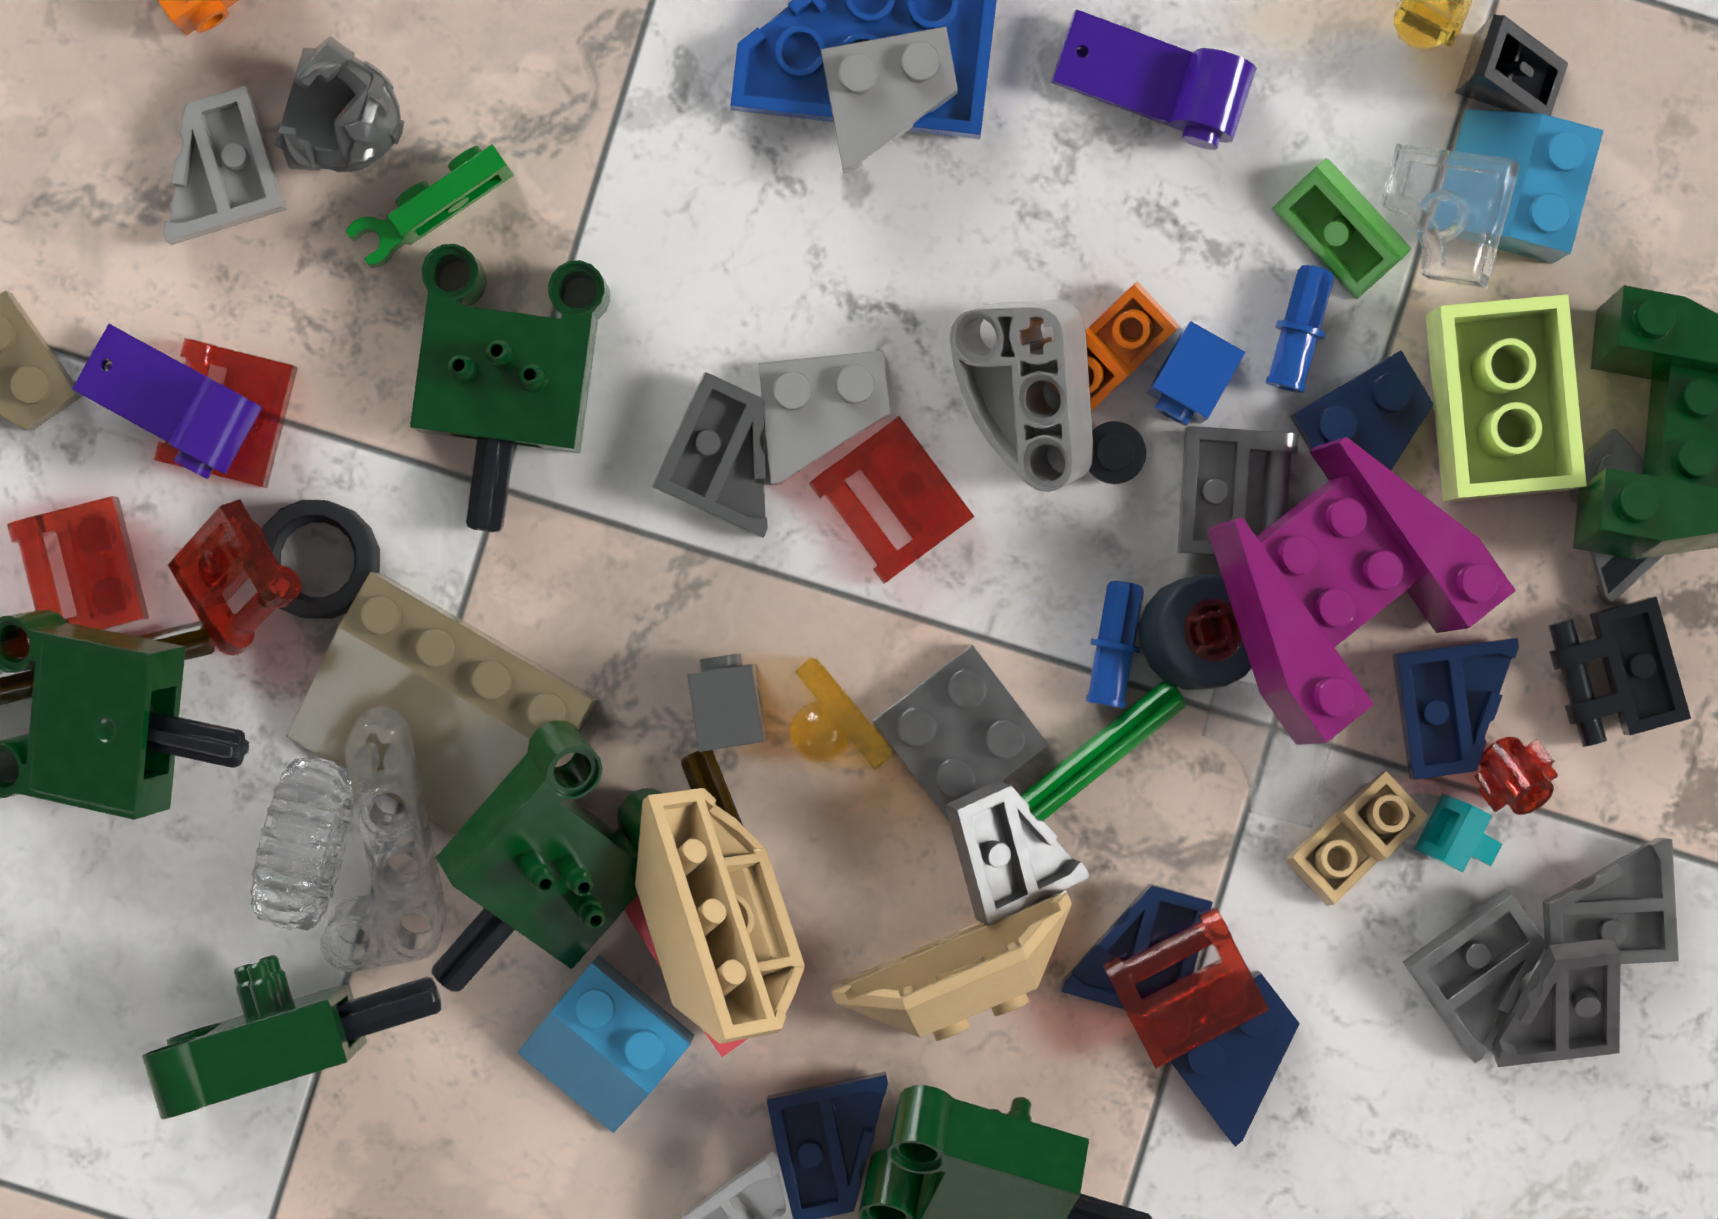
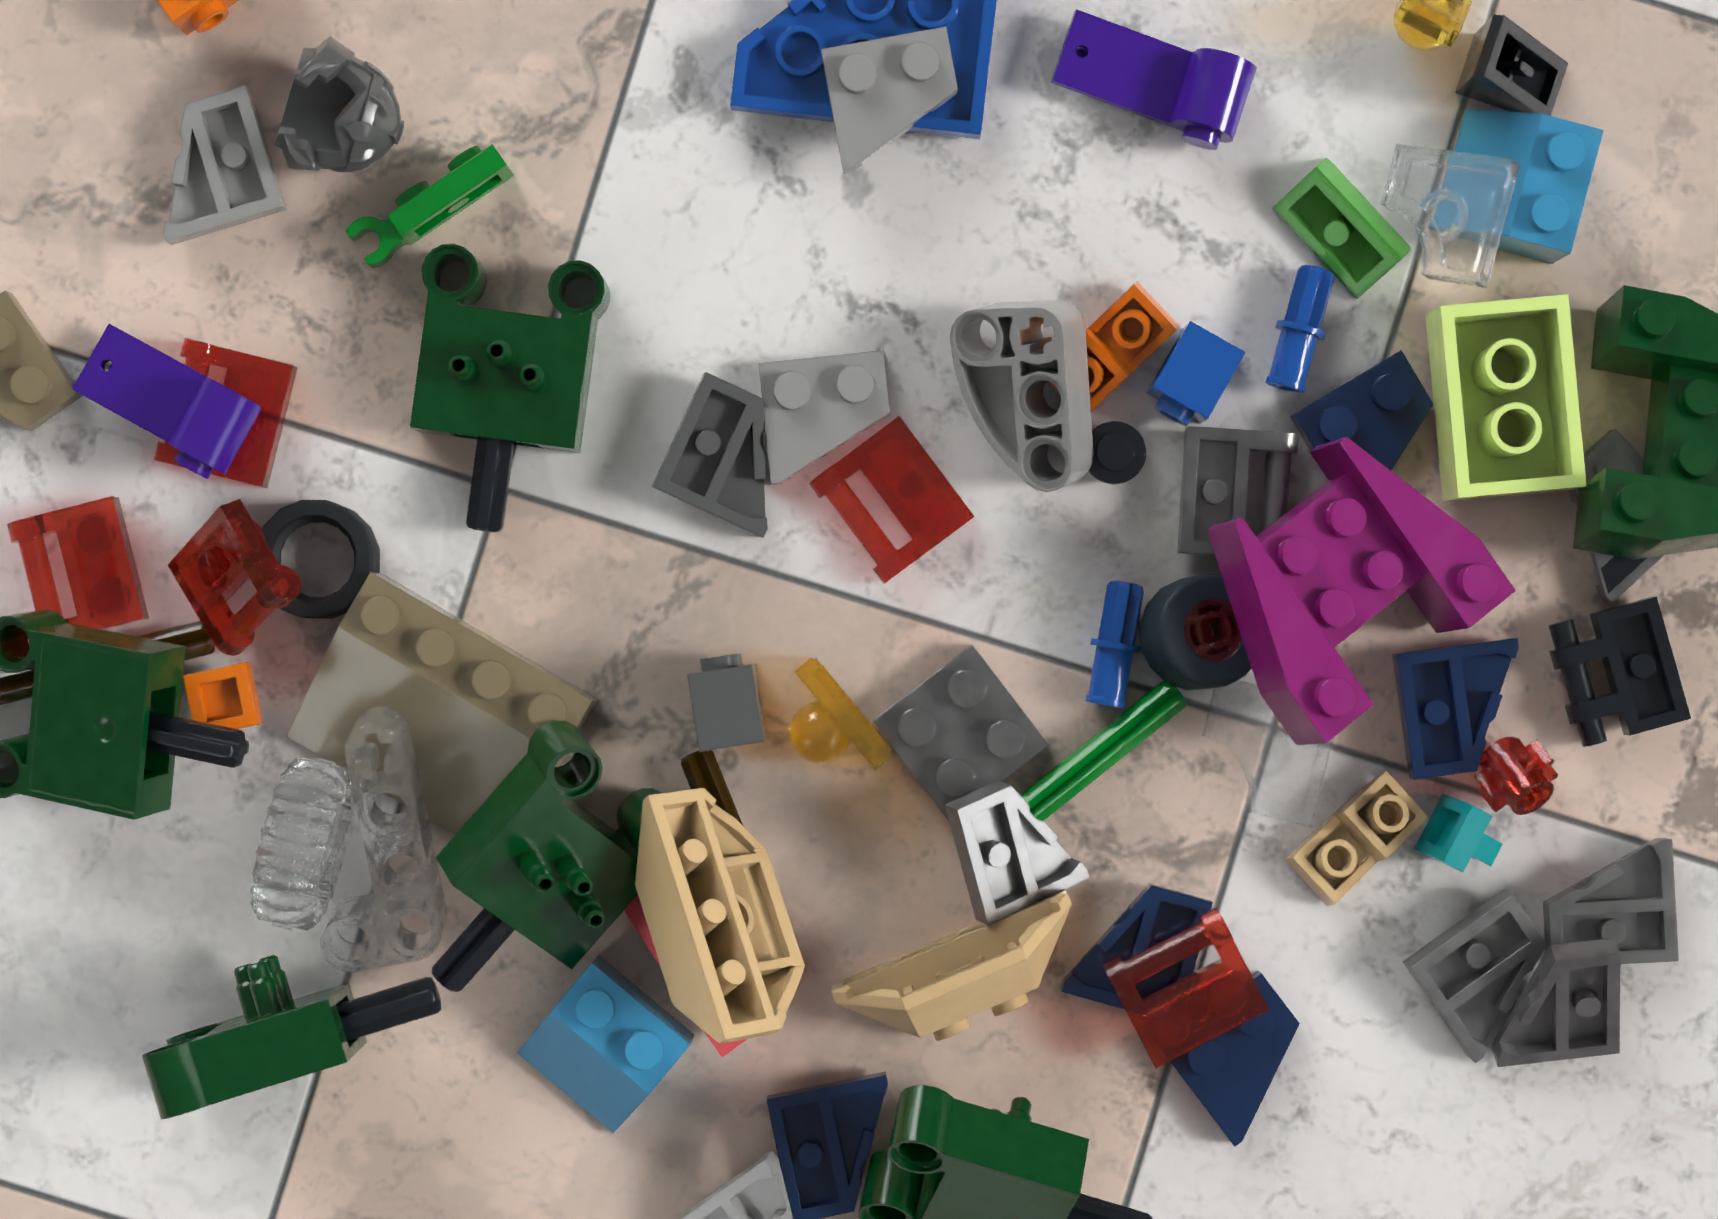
none -> orange tile [183,662,264,729]

